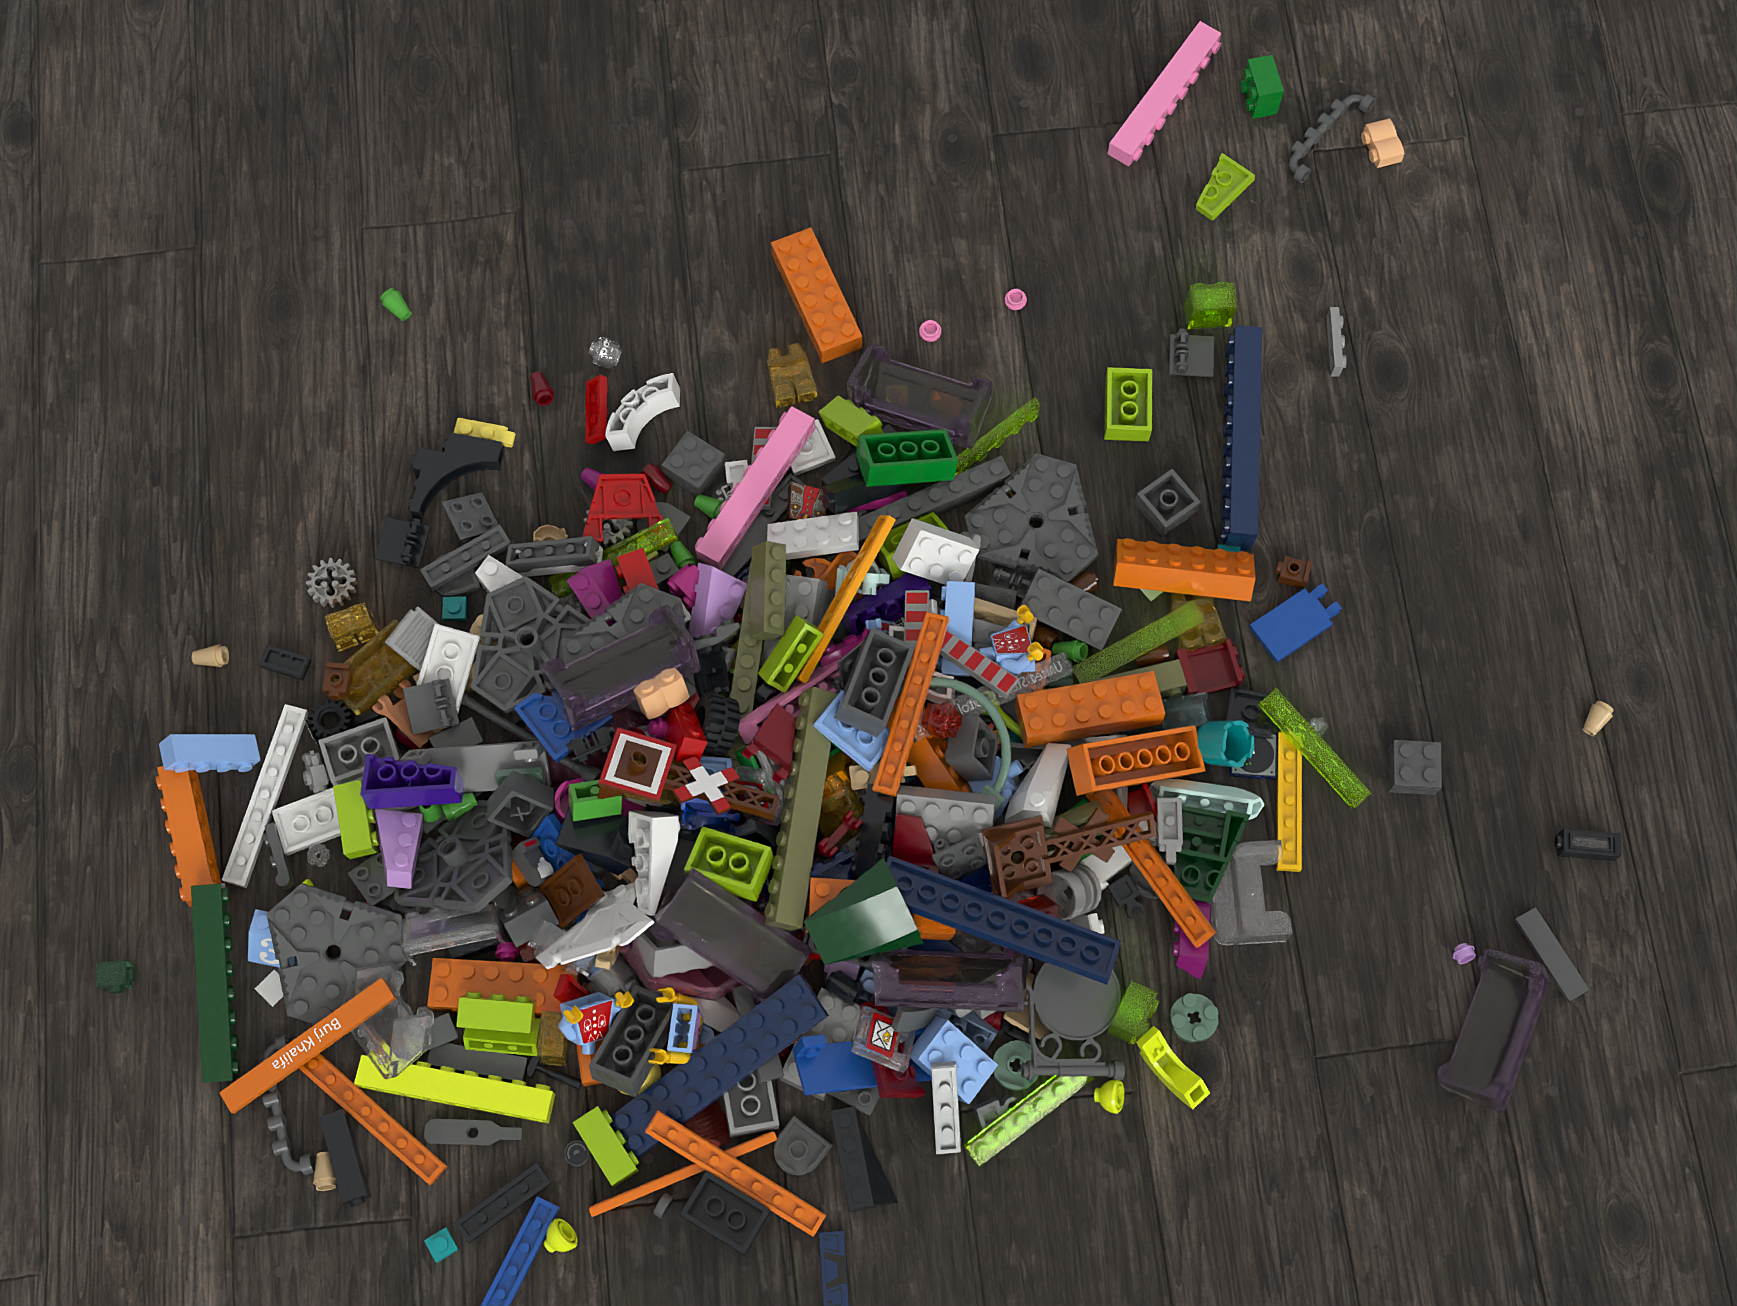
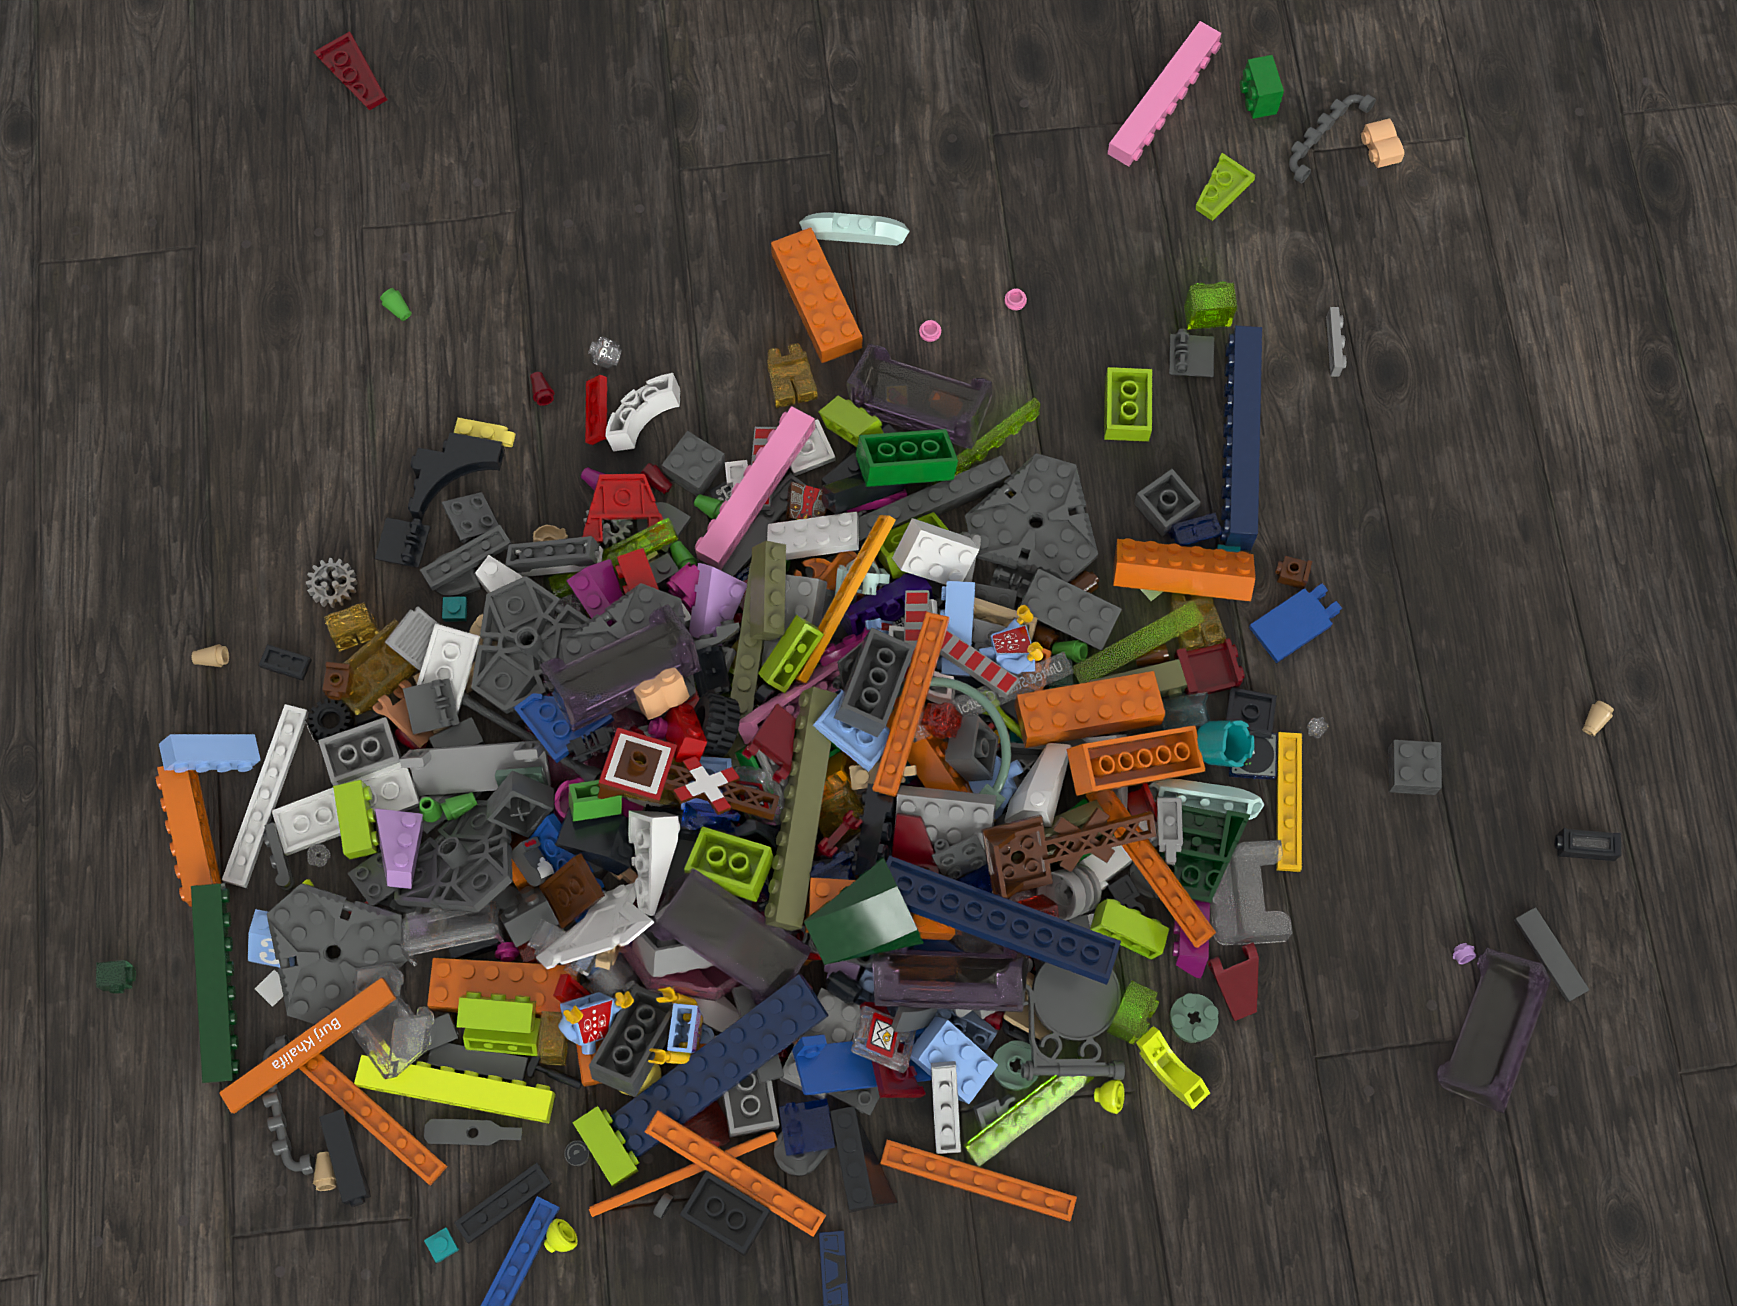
light grey piece [302,750,330,794] -> none
dark purple wedge [360,753,464,809] -> none
clear neon green plate [1258,688,1371,809] -> none
none -> dark red wing [313,31,387,110]
none -> clear blue hinge [779,1099,835,1156]
none -> light aqua brick [799,213,909,245]
none -> orange tile [880,1139,1077,1222]
none -> lime brick [1090,899,1170,959]
none -> clear blue hinge [1169,513,1223,546]
none -> dark red flag [1207,942,1259,1021]

